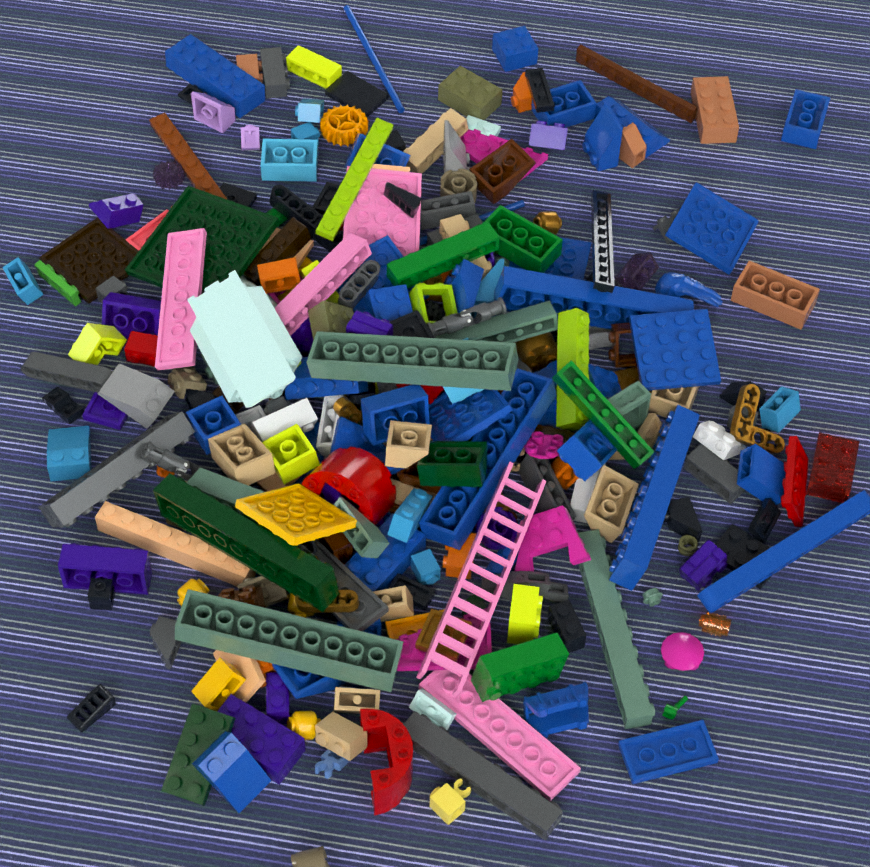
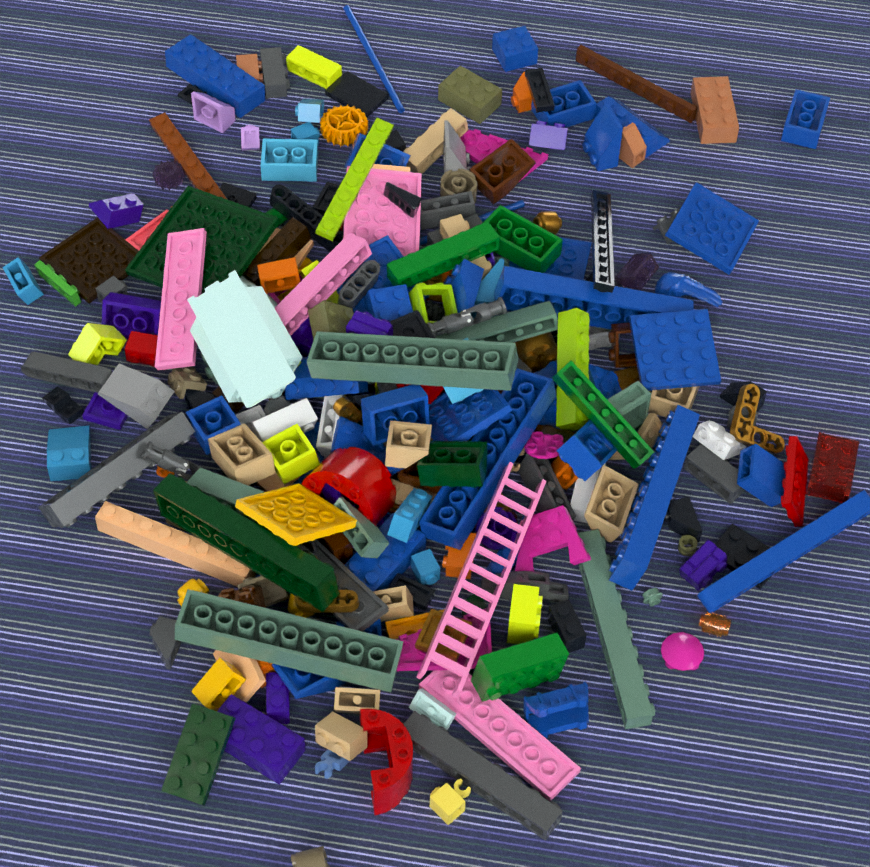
dark purple brick [58,543,152,595] -> none
black slope [67,684,116,733] -> none
black brick [88,578,116,611] -> none
blue slope [192,731,272,813] -> none
yellow head [287,711,321,740] -> none
light aqua plate [466,115,501,136] -> none
blue plate [618,720,719,784] -> none
green hand [662,696,688,720] -> none
nougat brick [731,260,820,330] -> none
black plate [748,498,782,543] -> none
dark azure brick [760,386,801,433] -> none

